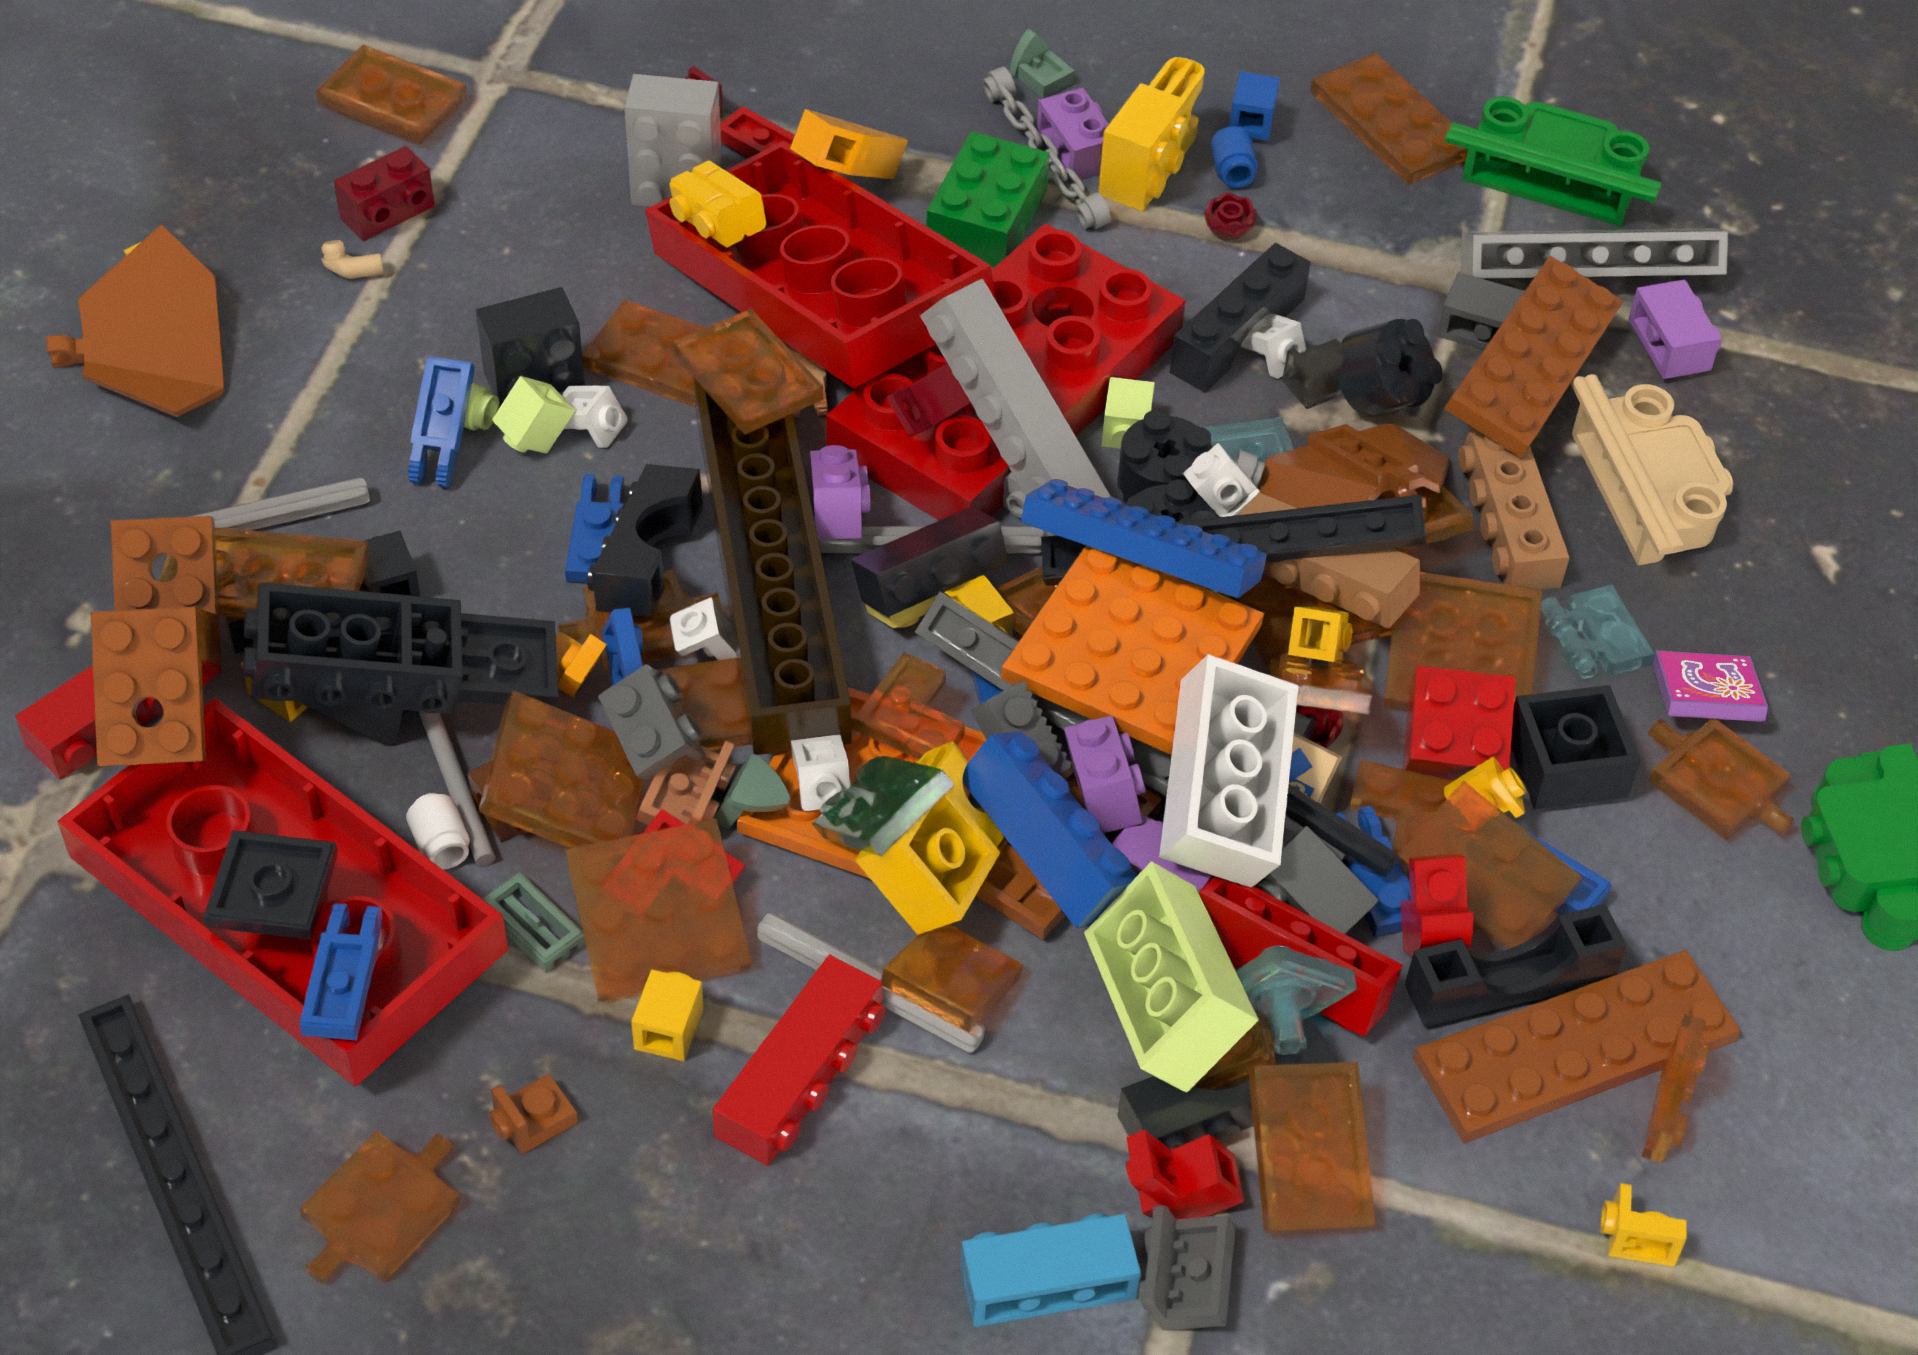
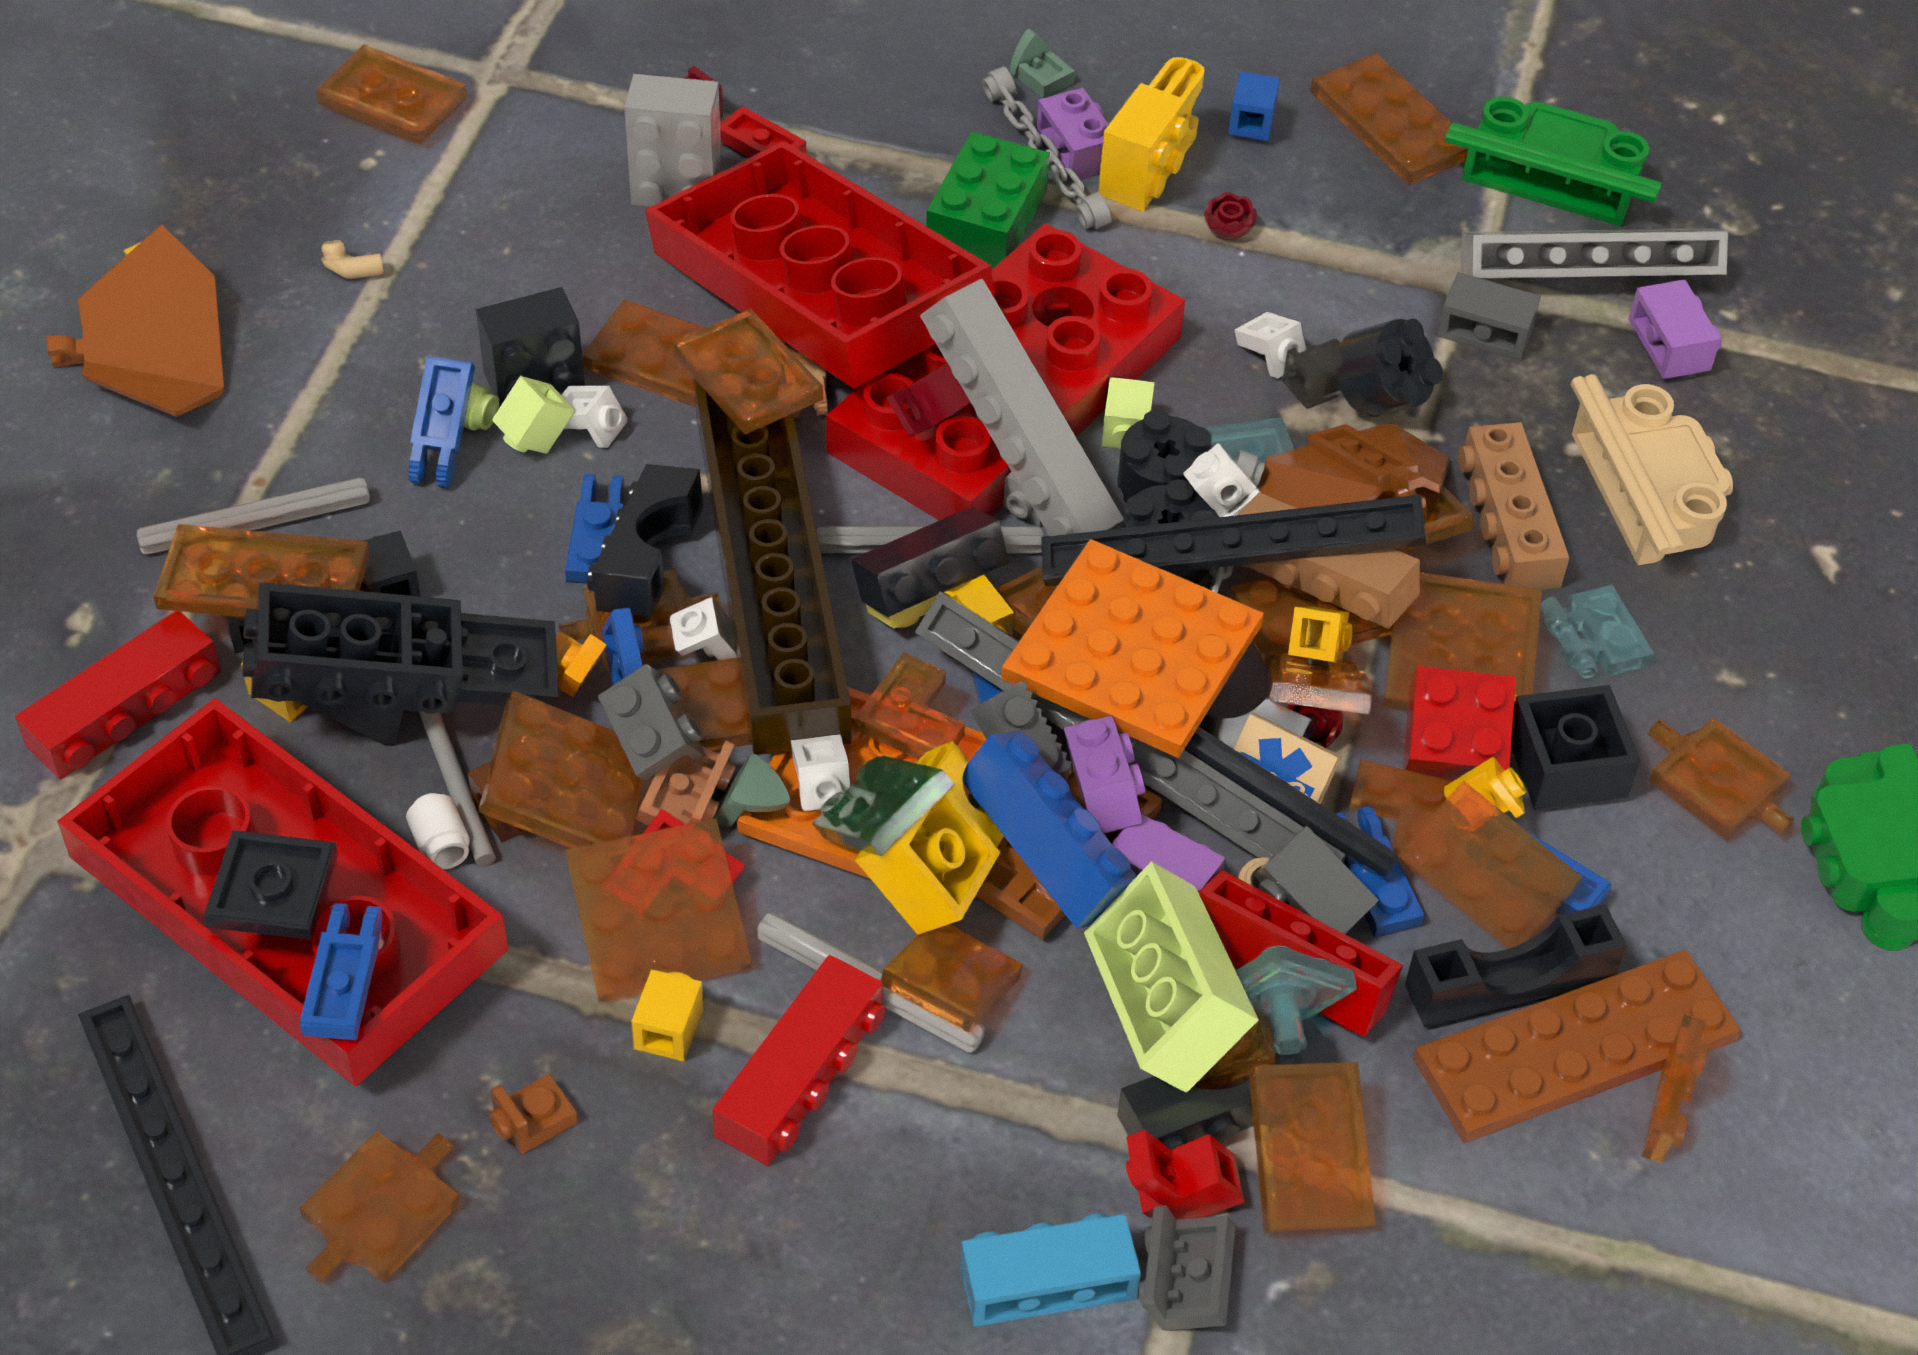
dark orange bracket [91,516,221,767] -> none
dark red brick [333,146,435,242] -> none
sand green tile [482,872,586,973] -> none
yellow brick [669,160,767,247] -> none
light orange slope [790,109,908,180] -> none
medium lavender brick [810,445,870,540] -> none
blue piece [1021,479,1267,598] -> none
white brick [1159,654,1298,888] -> none
black arch [1169,242,1311,393] -> none
blue brick [1211,126,1258,188] -> none
red brick [1401,853,1473,957] -> none
dark orange plate [1444,255,1624,458] -> none
yellow bracket [1600,1183,1687,1267] -> none
tile [1653,651,1768,722] -> none

